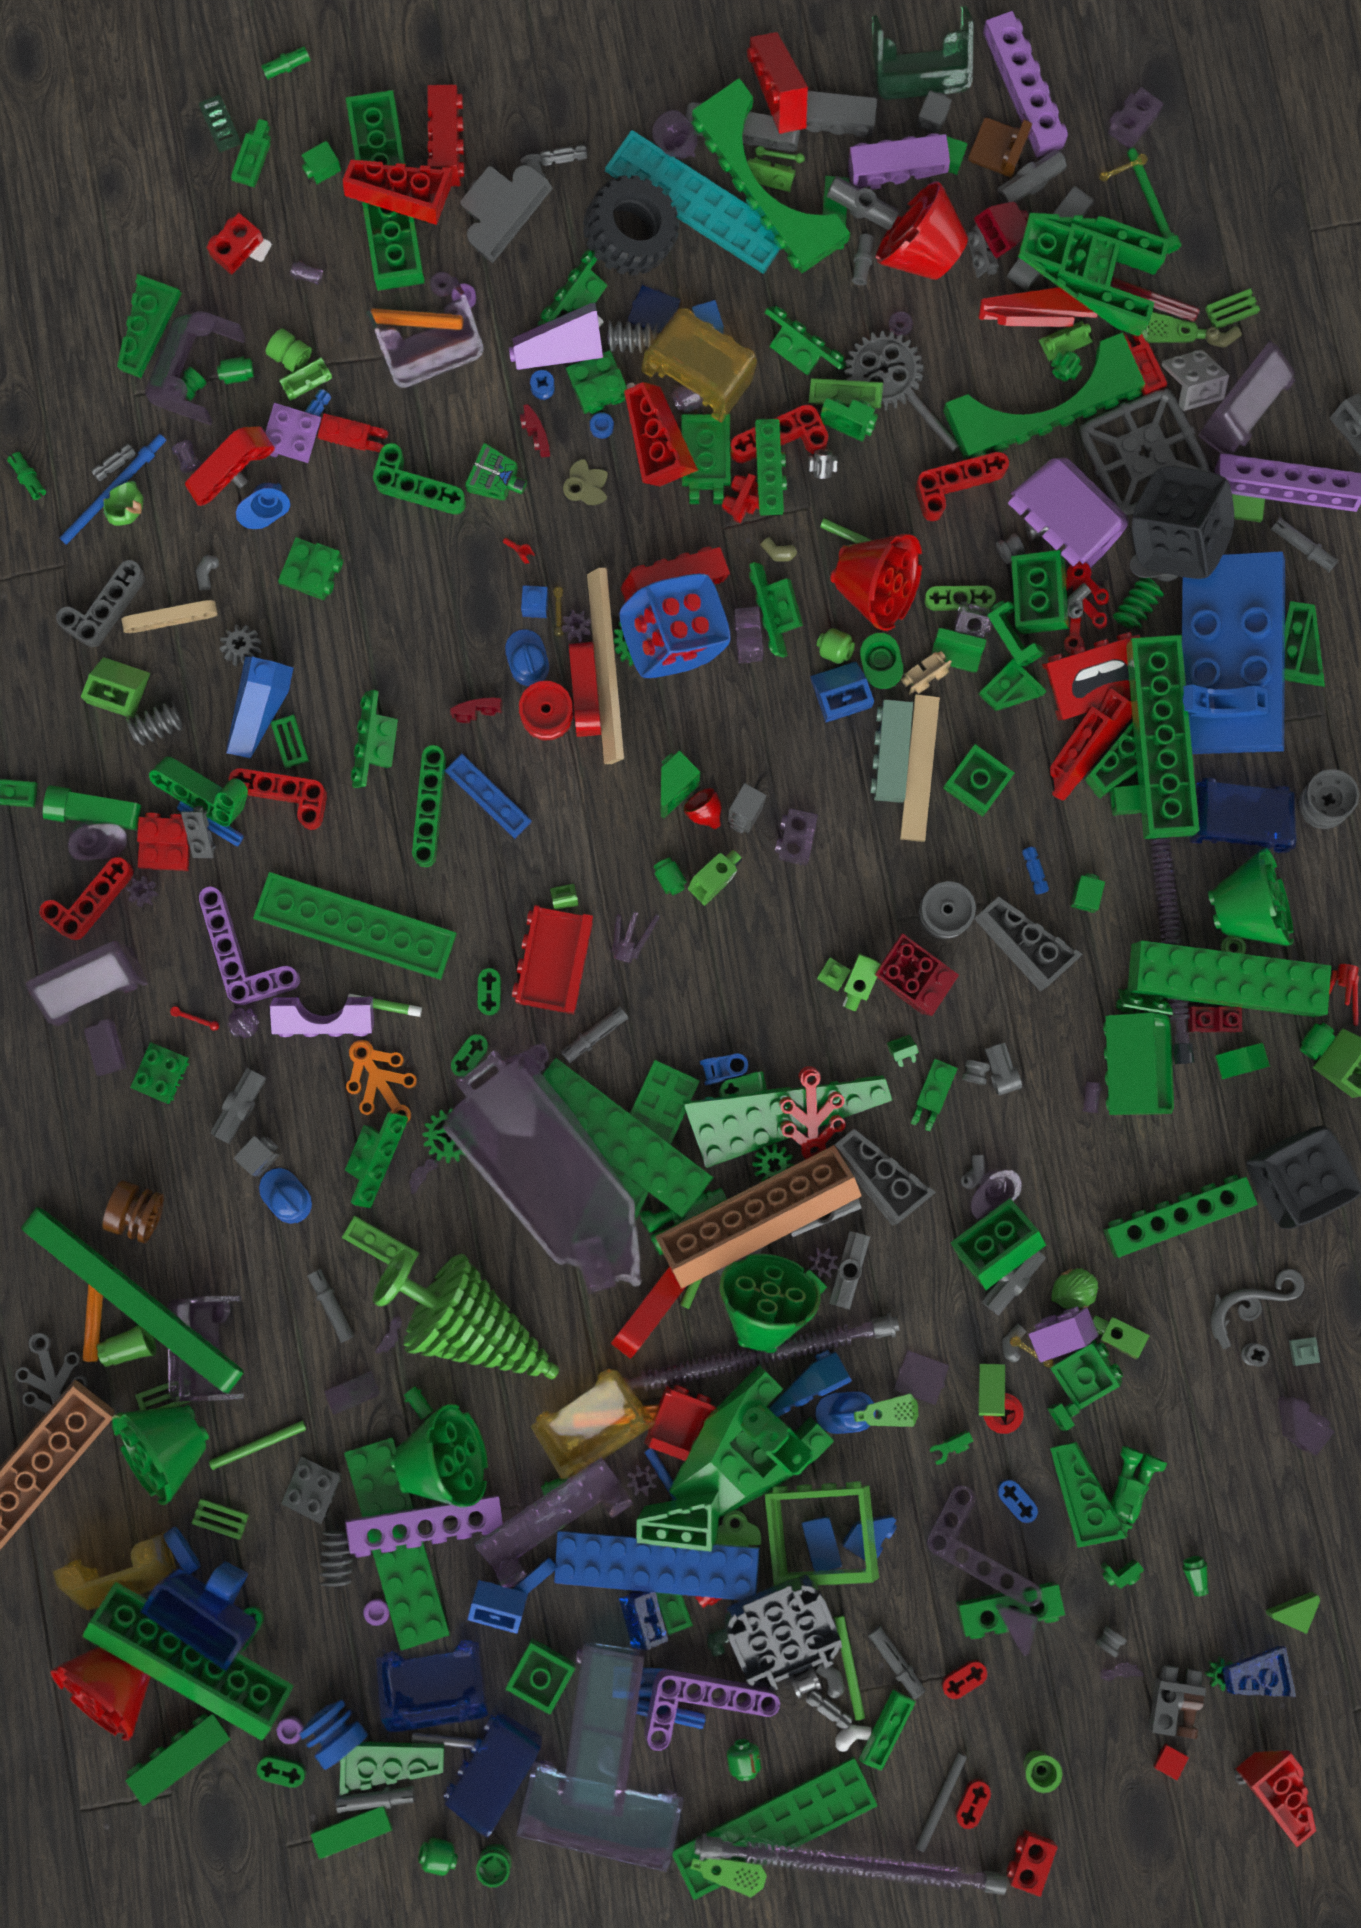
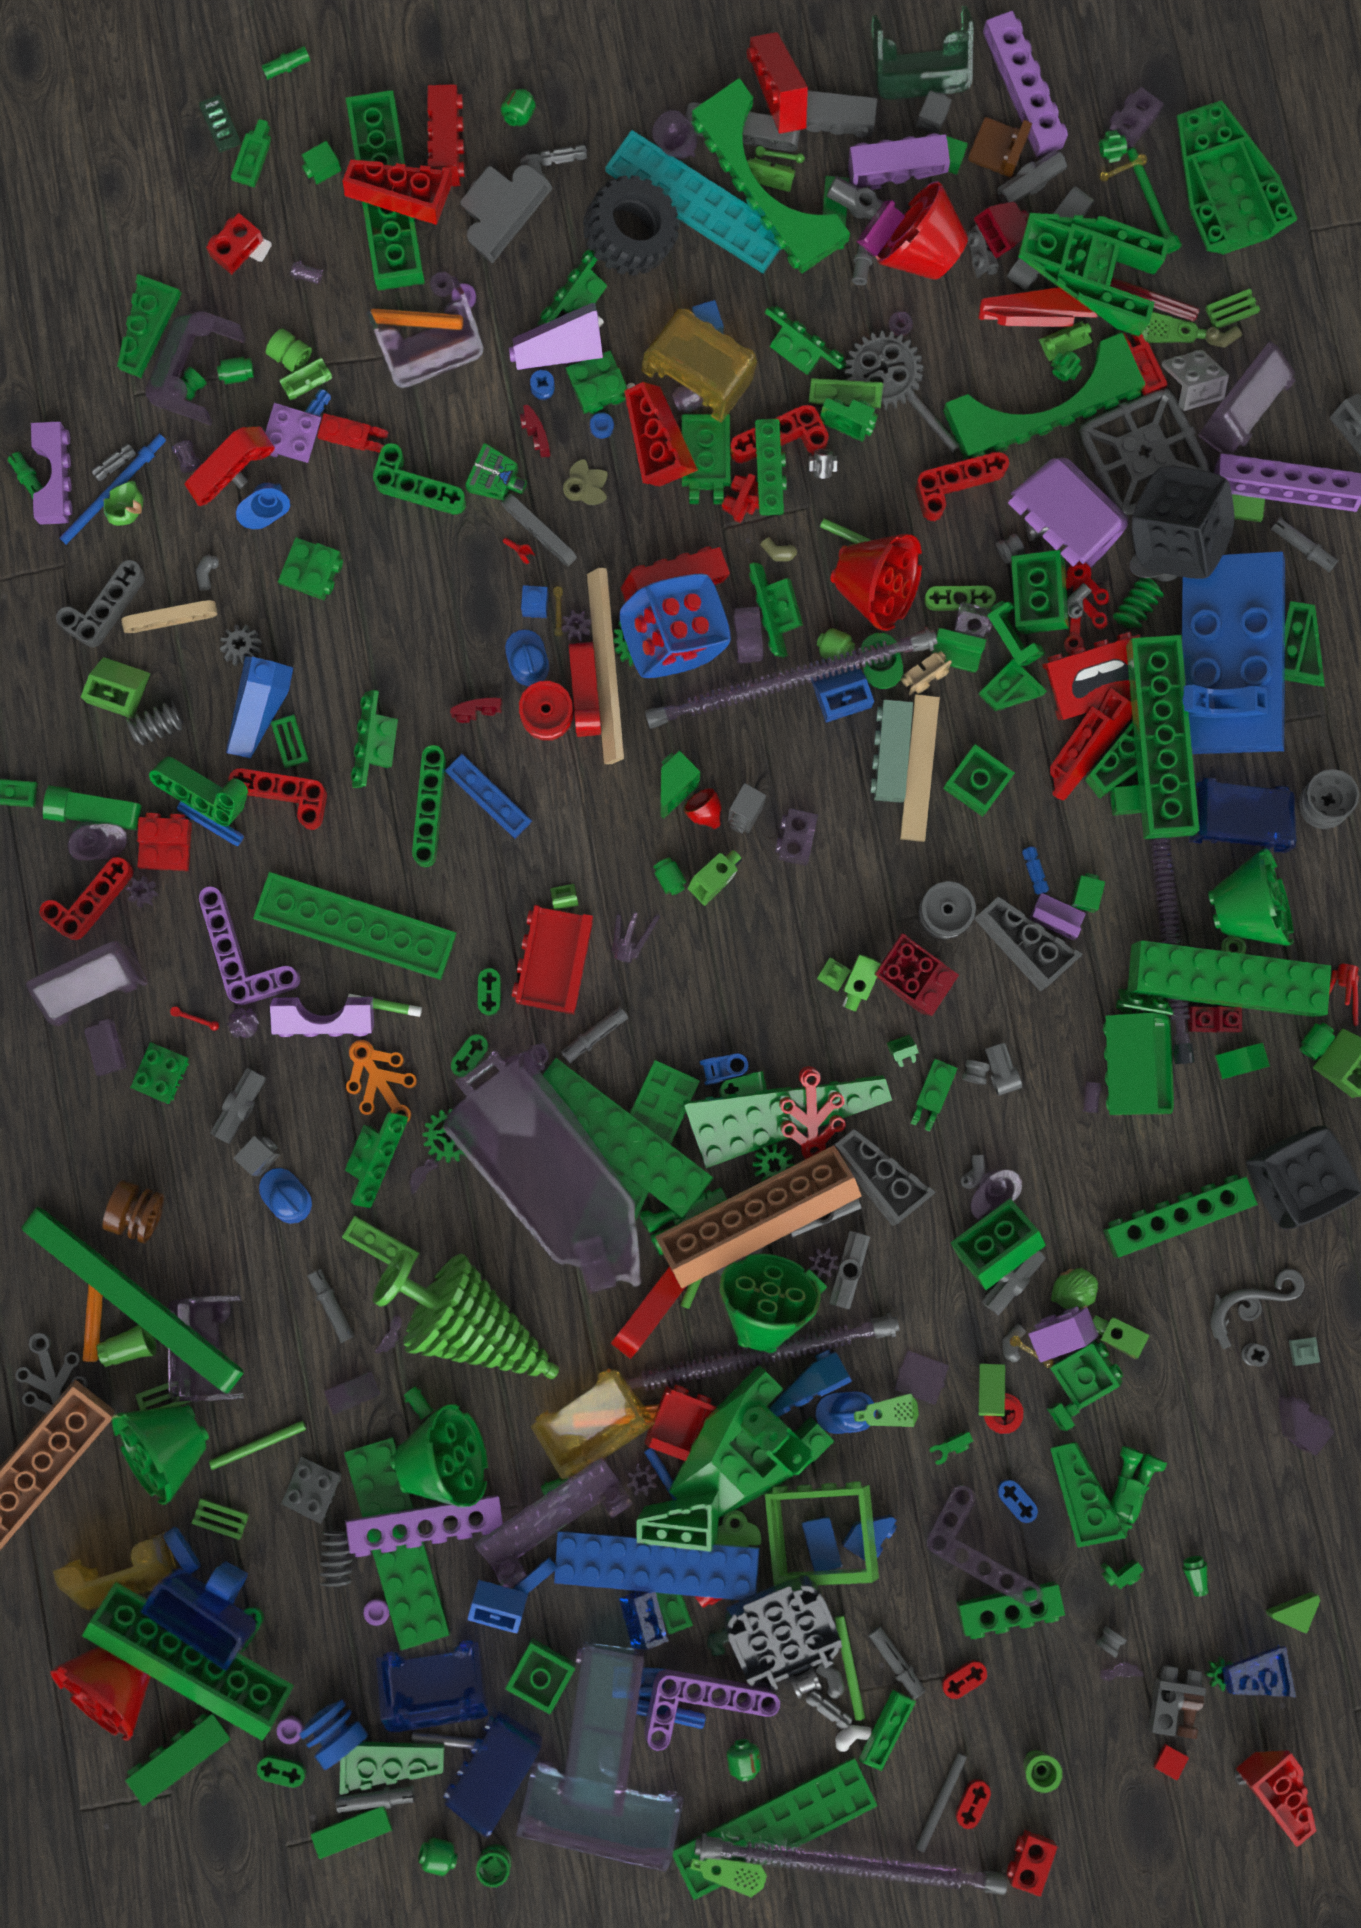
dark grey hinge [181,806,216,858] -> none
dark grey piece [608,320,657,354] -> none
clear blue piece [627,285,681,337] -> none
clear purple slope [995,1604,1038,1656] -> none
none -> medium lavender arch [31,422,72,525]
none -> green head [501,89,536,126]
none -> dark grey beam [501,494,577,567]
none -> clear purple hose [645,626,937,729]
none -> magenta panel [856,200,905,256]
none -> medium lavender panel [1029,893,1085,940]
none -> green gear [1099,130,1127,163]
none -> green wedge [1177,100,1297,254]

